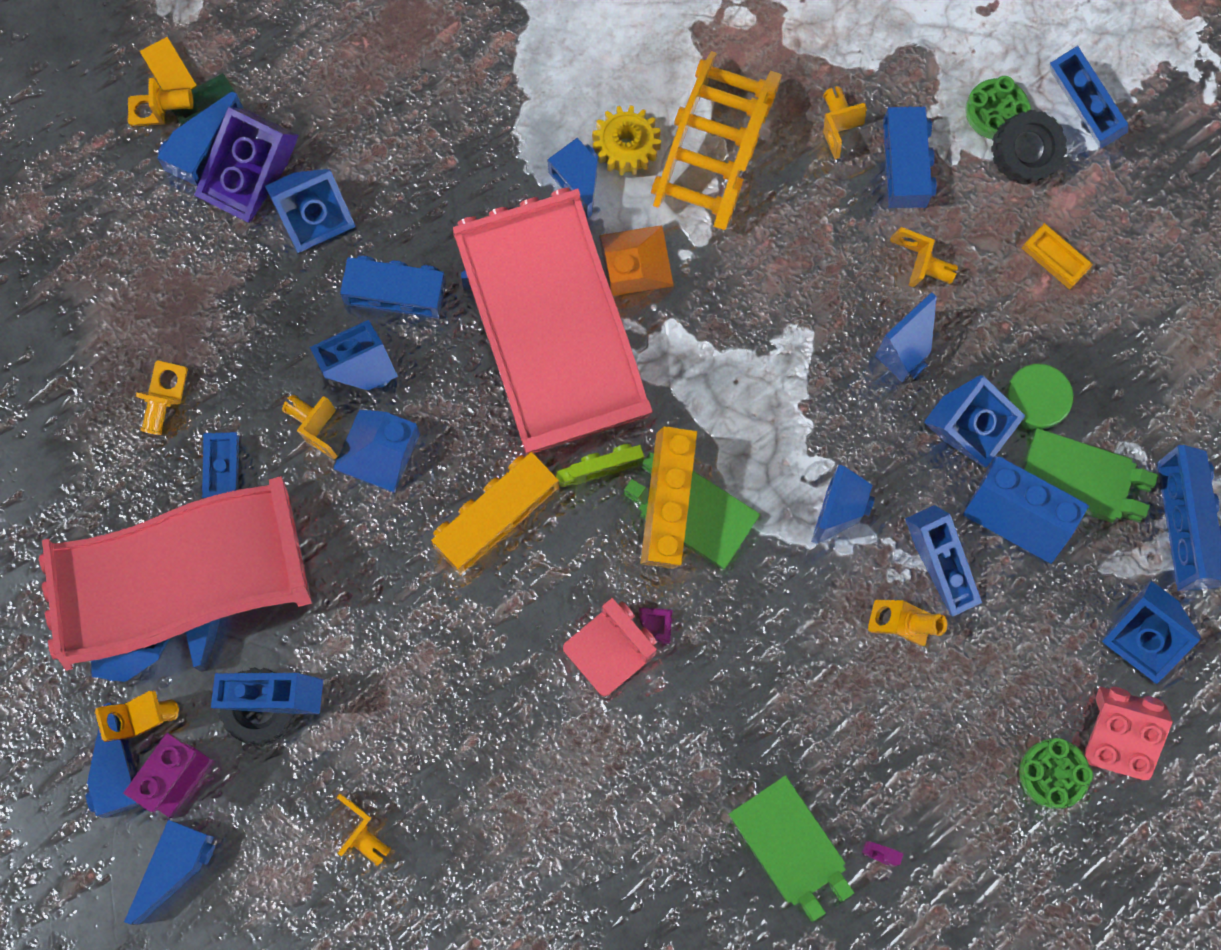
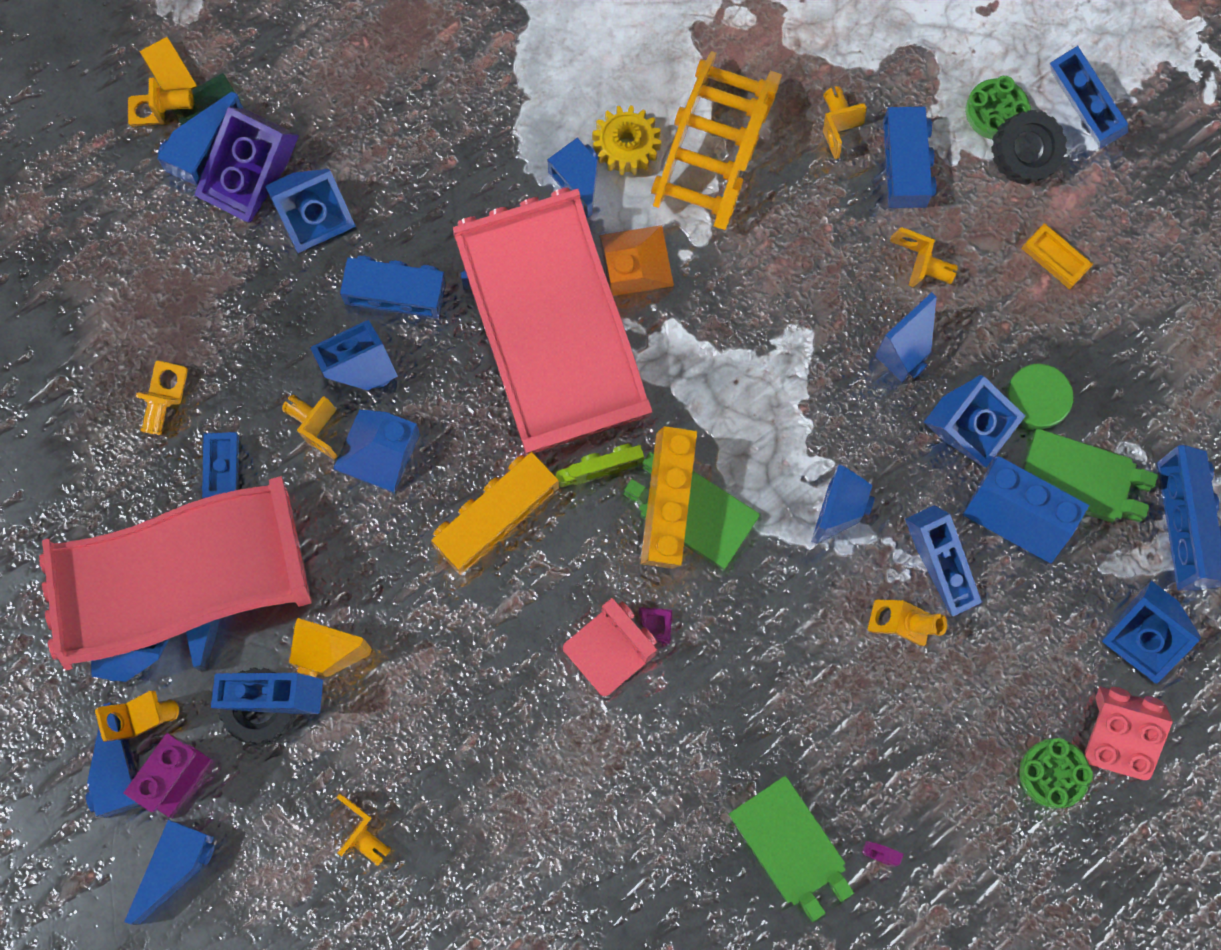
none -> light orange slope [289,618,372,677]

